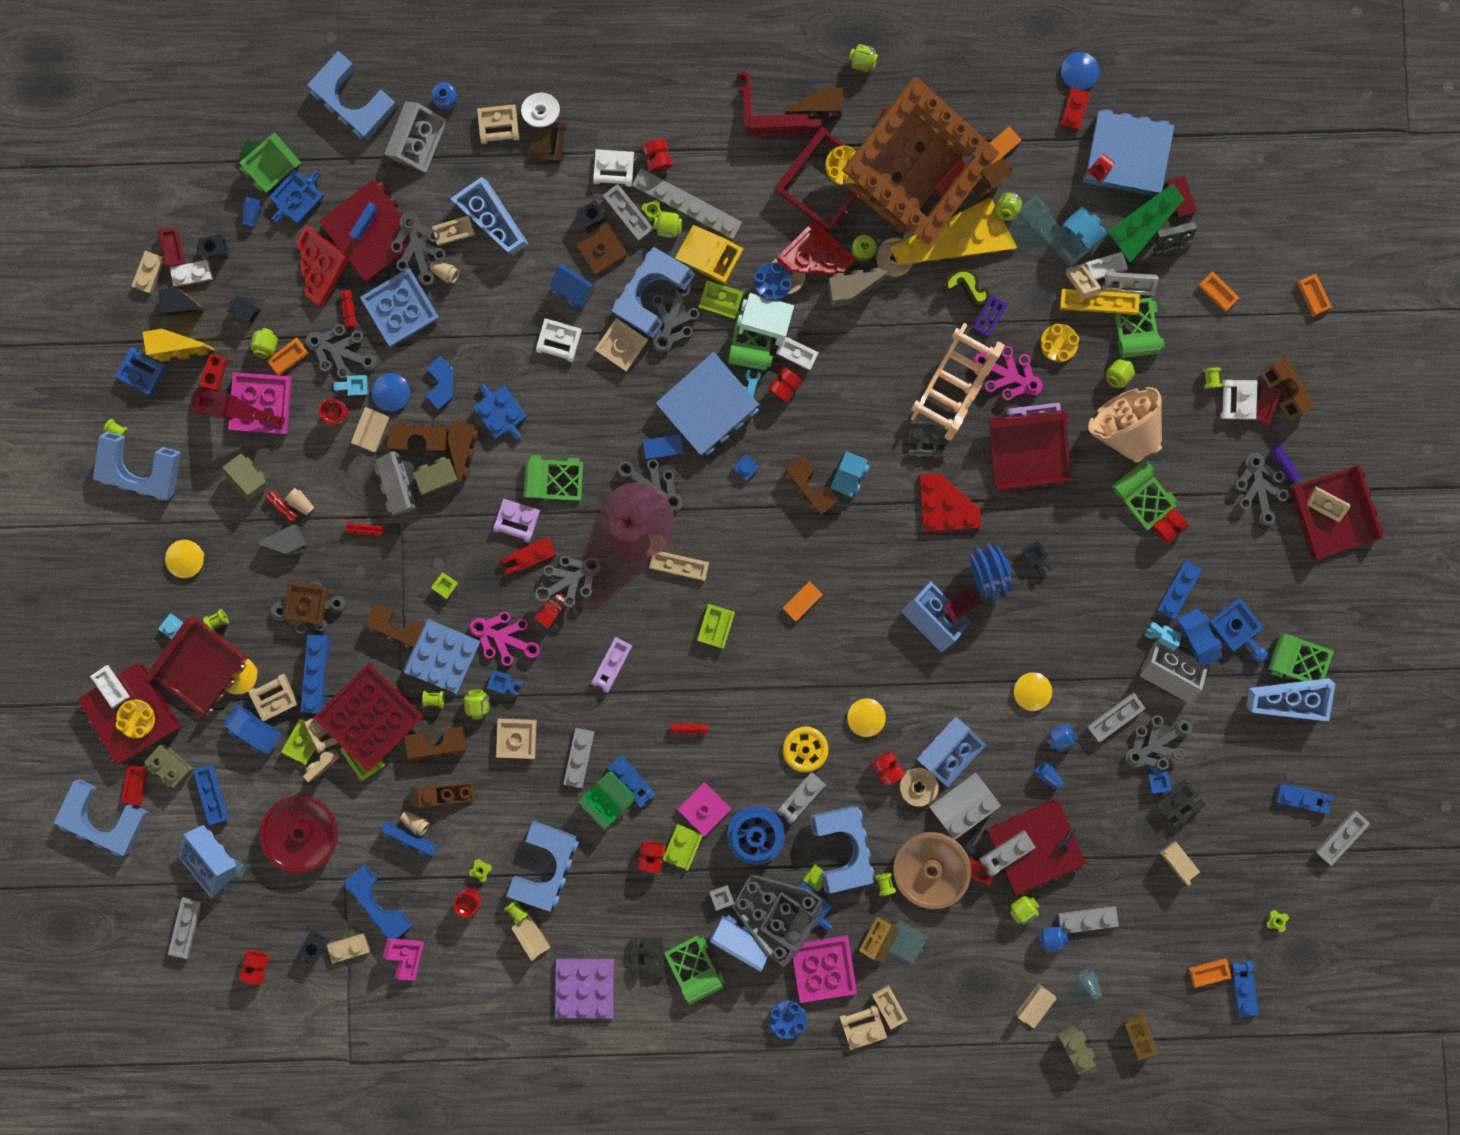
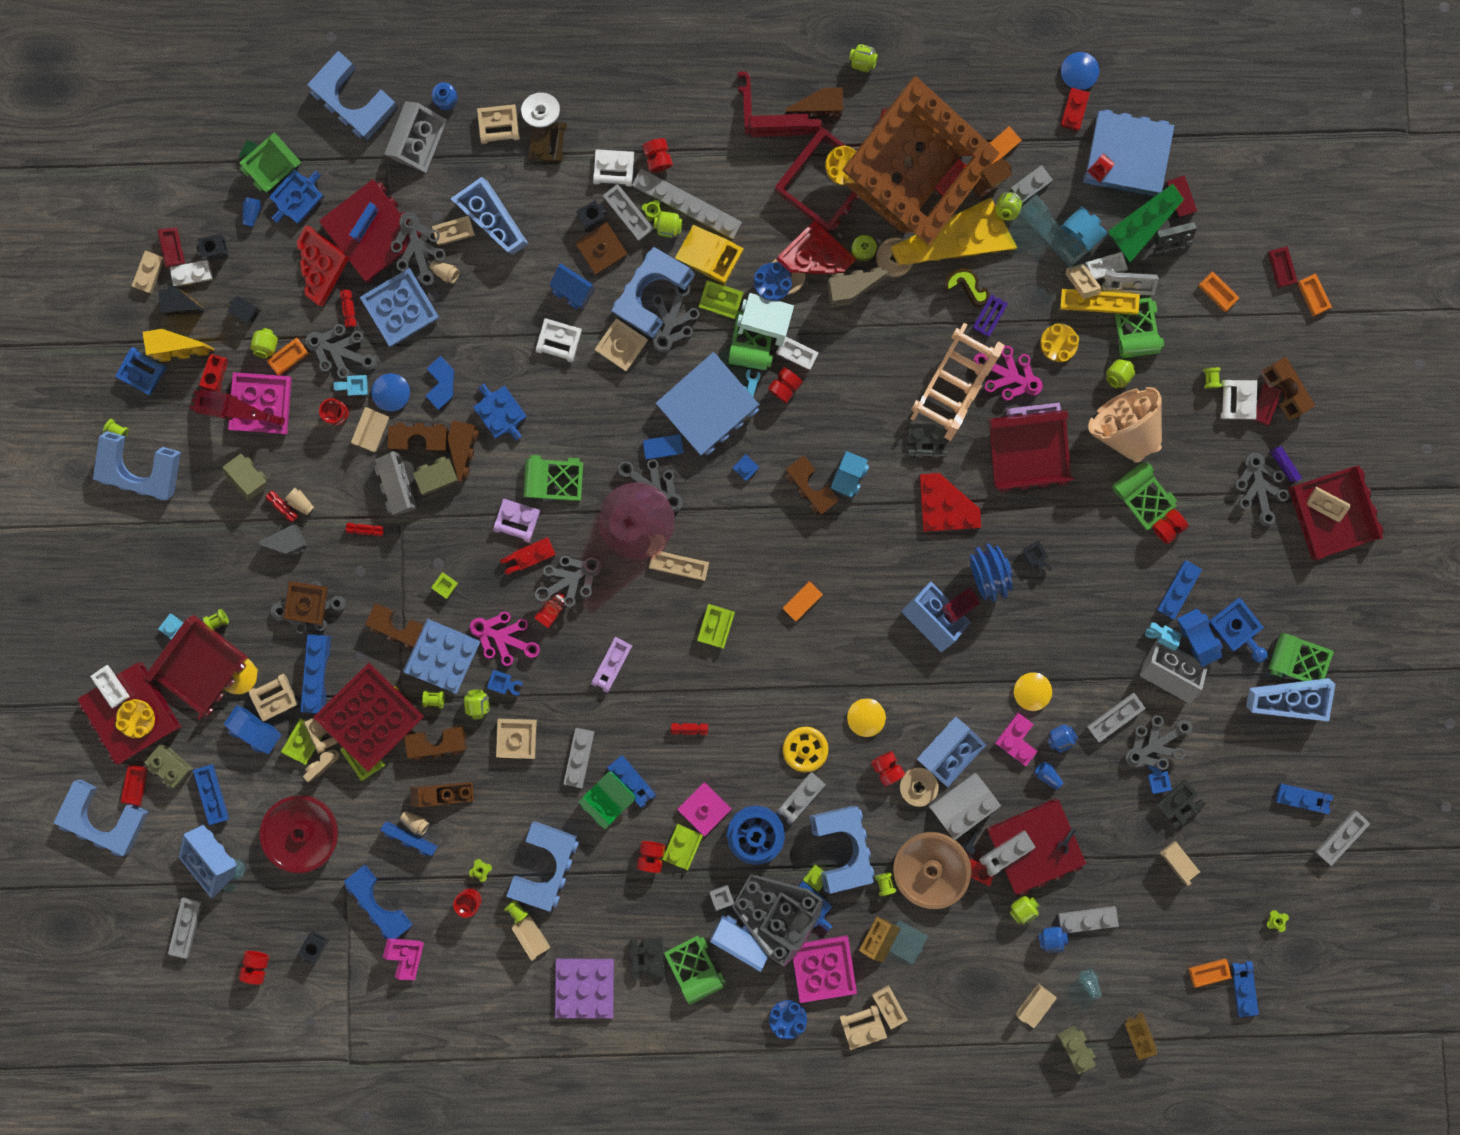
yellow dish [165,540,204,578] -> none
tan plate [327,933,370,963] -> none
none -> dark pink plate [995,712,1037,766]
none -> light grey plate [1010,165,1053,203]
none -> dark red tile [1267,246,1298,289]

